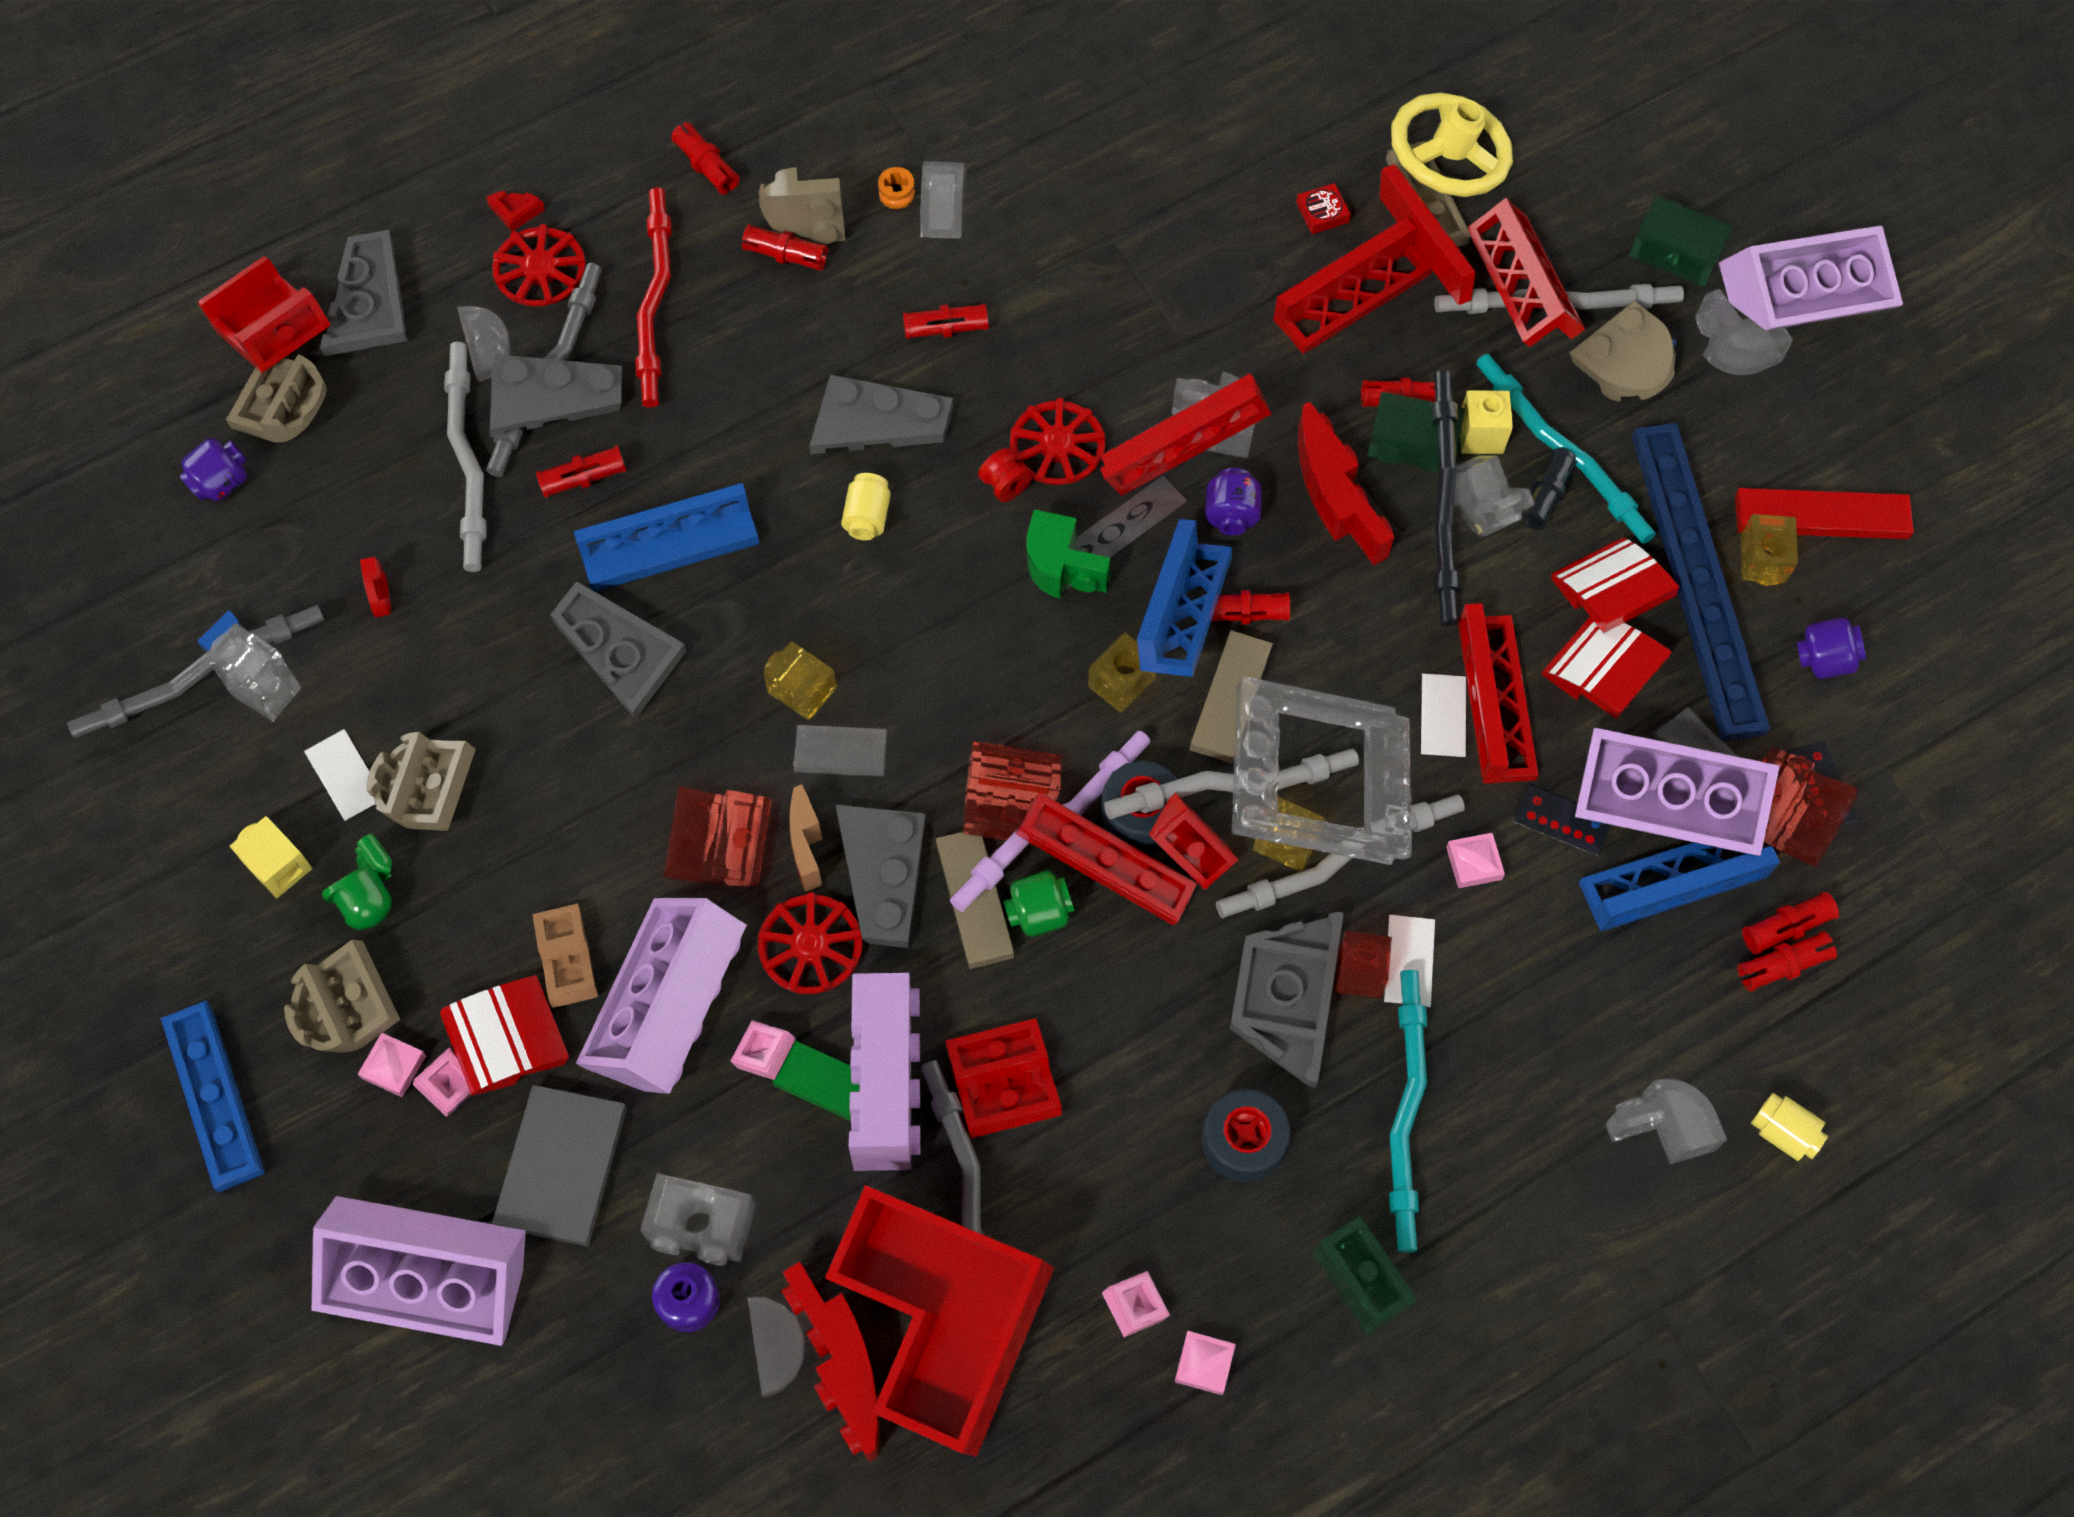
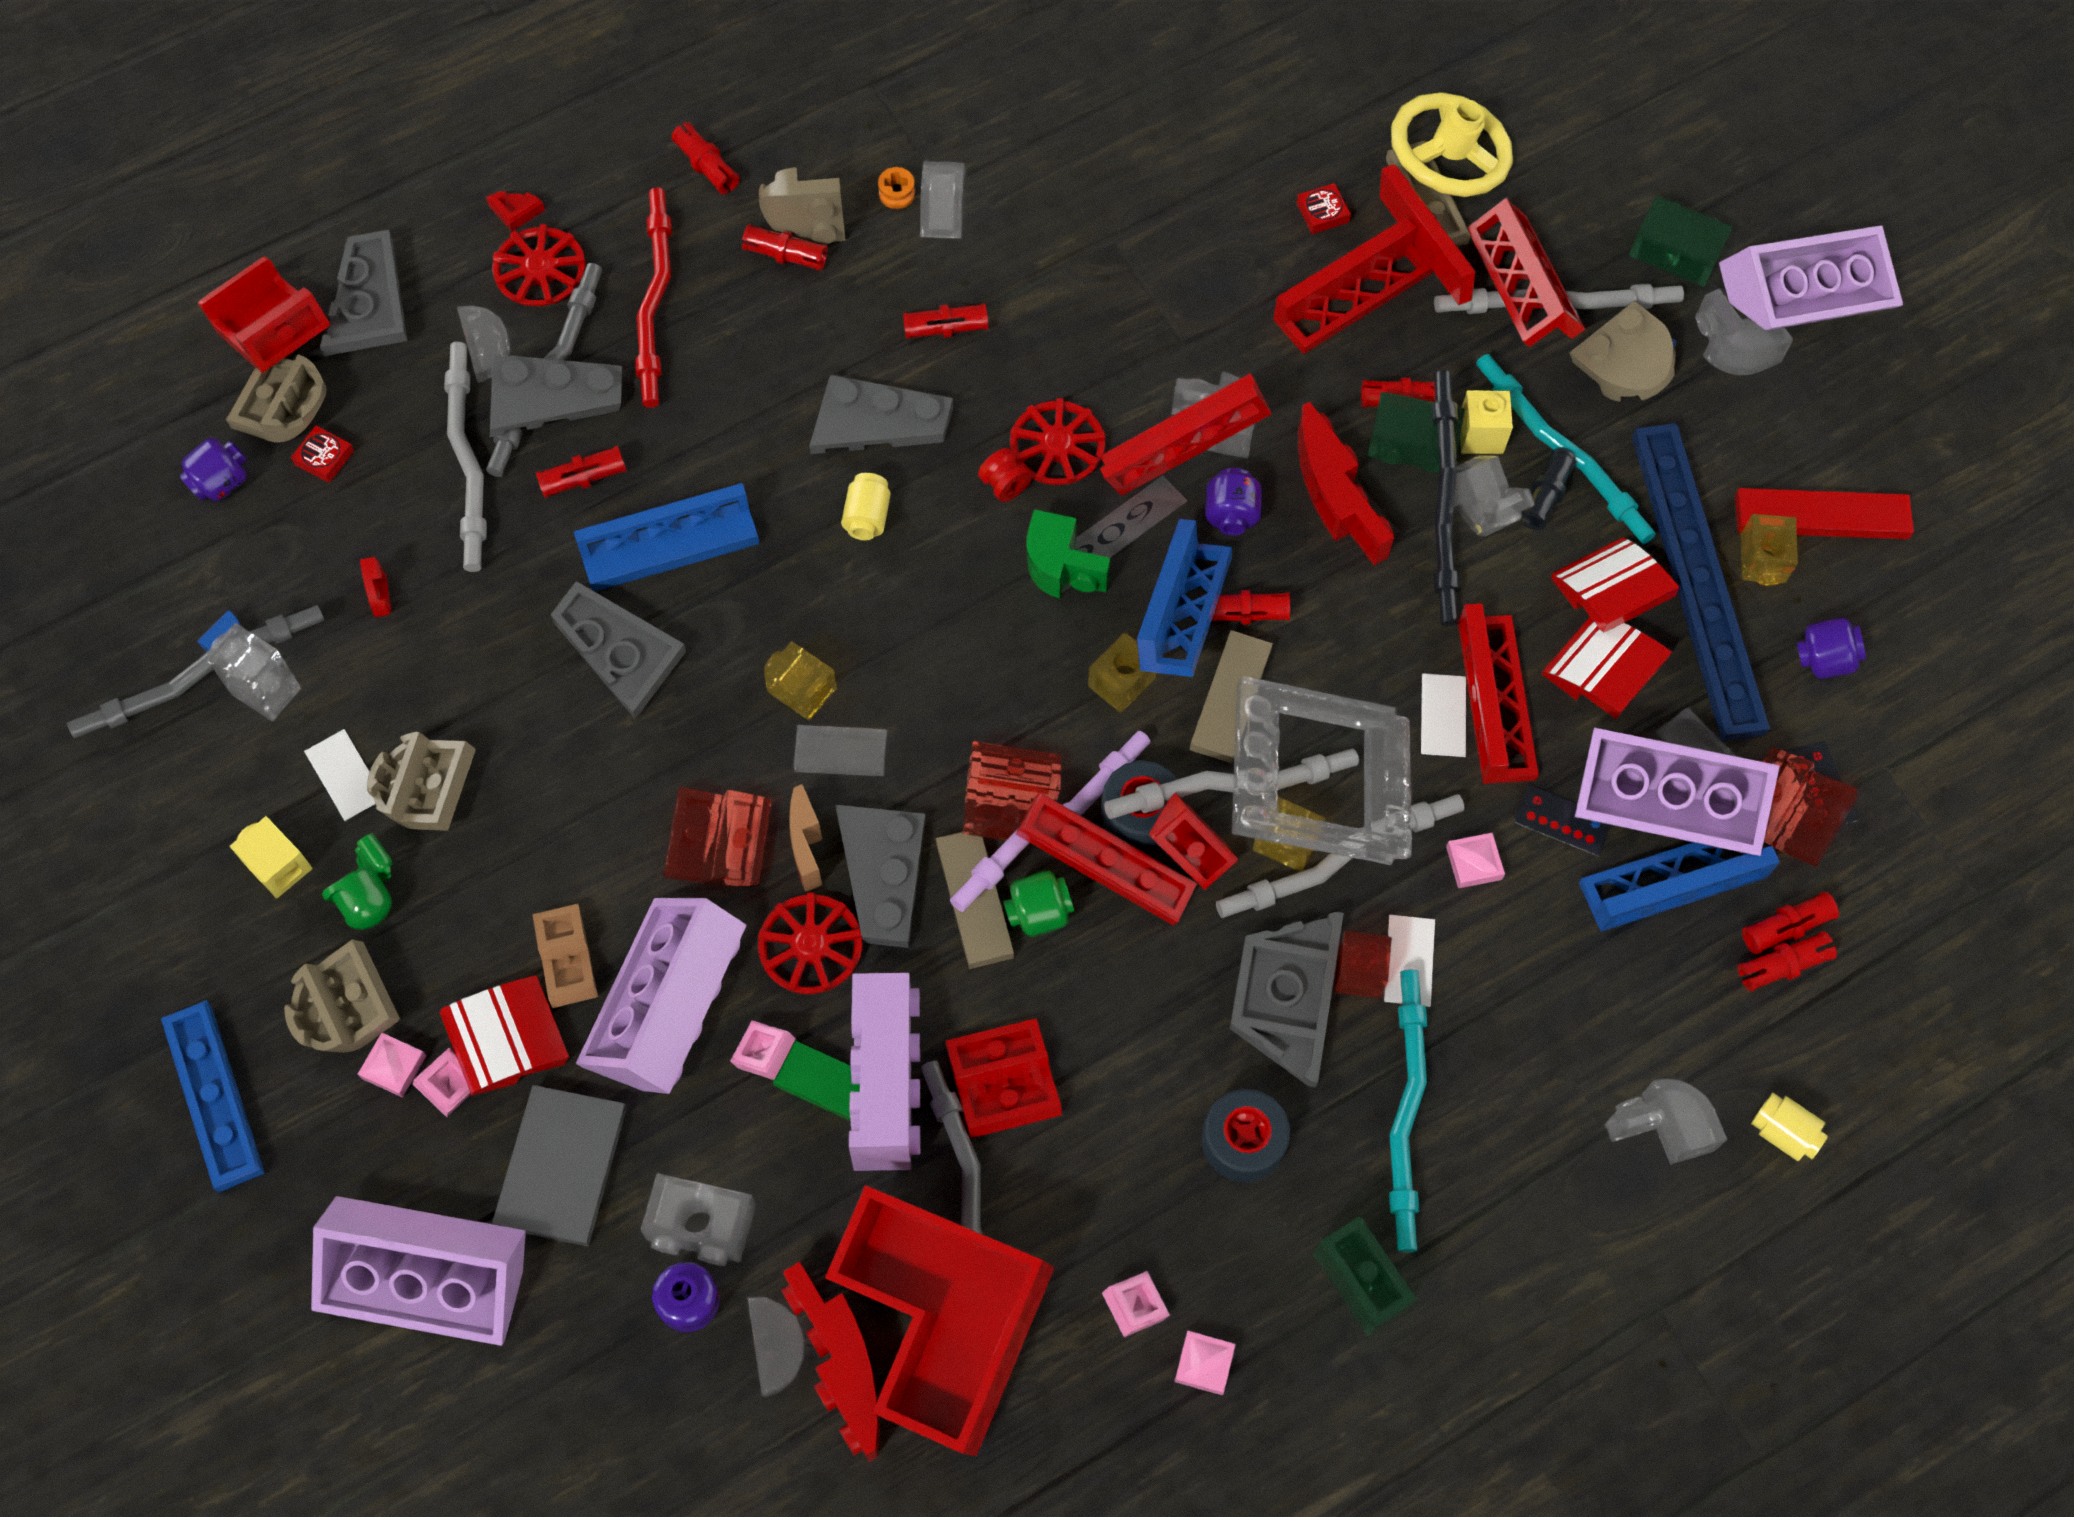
none -> red tile [291,426,354,483]

